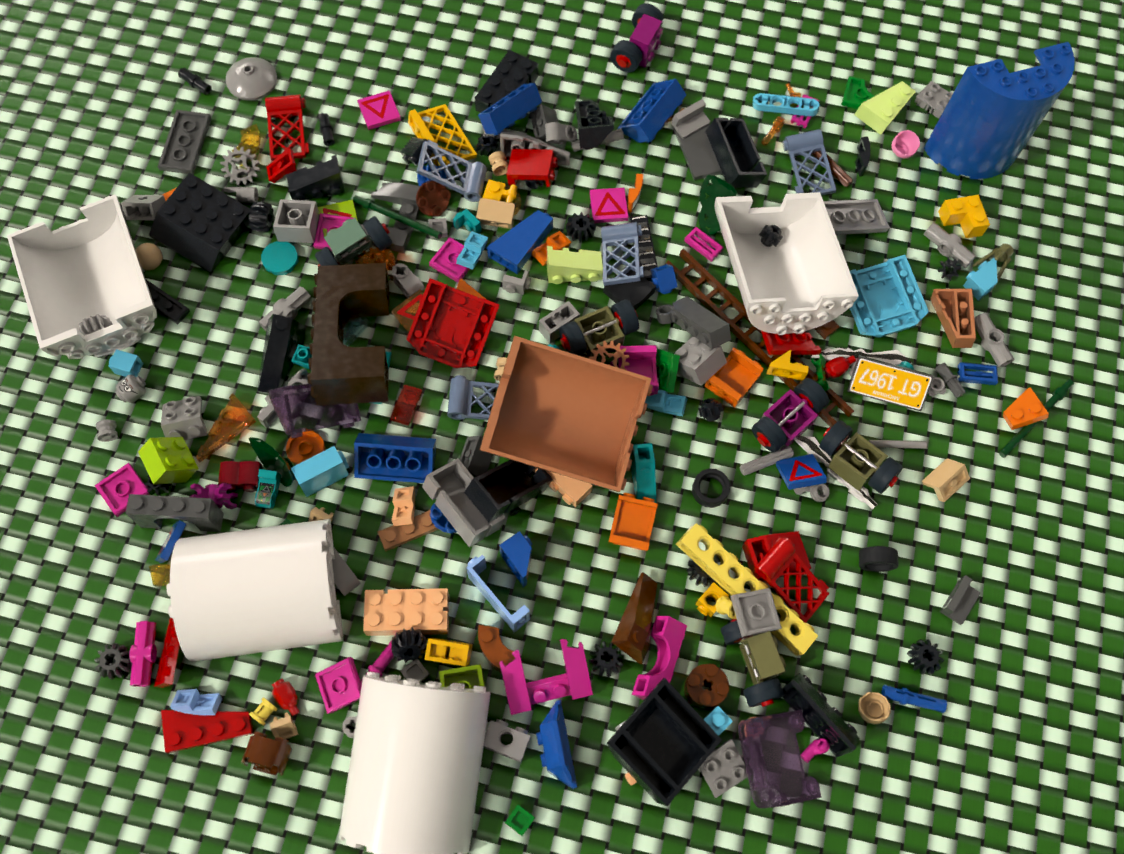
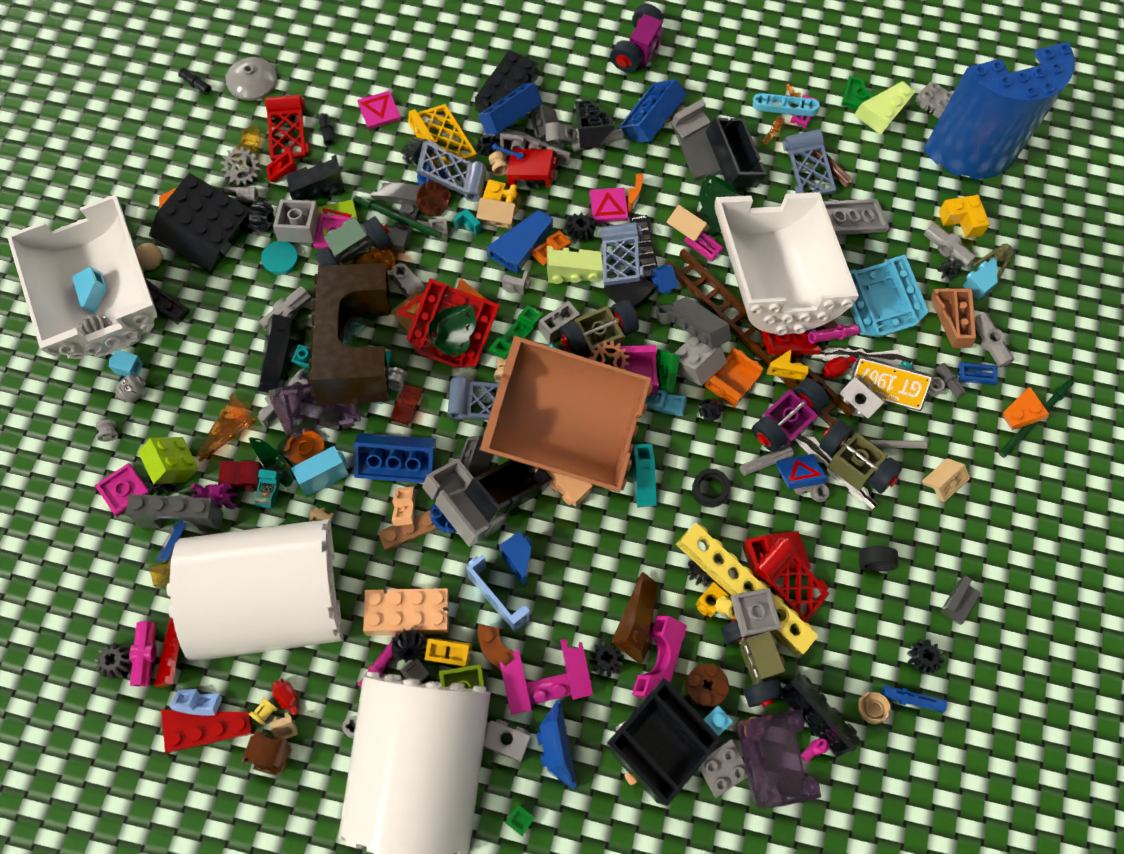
light grey brick [121,195,166,220] -> none
dark grey tile [158,109,211,175] -> none
light grey bracket [161,396,207,440] -> none
dark pink tile [315,657,362,714] -> none
light grey beam [332,548,361,596] -> none
dark pink tile [429,237,470,283] -> none
medium azure slope [456,231,488,270] -> none
orange panel [608,493,658,551] -> none
black gear [759,225,783,247] -> none
green piece [811,354,830,391] -> none
black slope [855,136,871,177] -> none
bright pink hair [891,130,920,159] -> none
none -> medium azure slope [72,266,107,313]
none -> light grey wheel [389,367,408,391]
none -> dark green piece [428,305,476,357]
none -> green slope [488,305,543,360]
none -> blue hinge [492,143,524,160]
none -> tan panel [667,204,710,241]
none -> dark pink pin [808,324,859,344]
none -> brick [840,374,885,418]

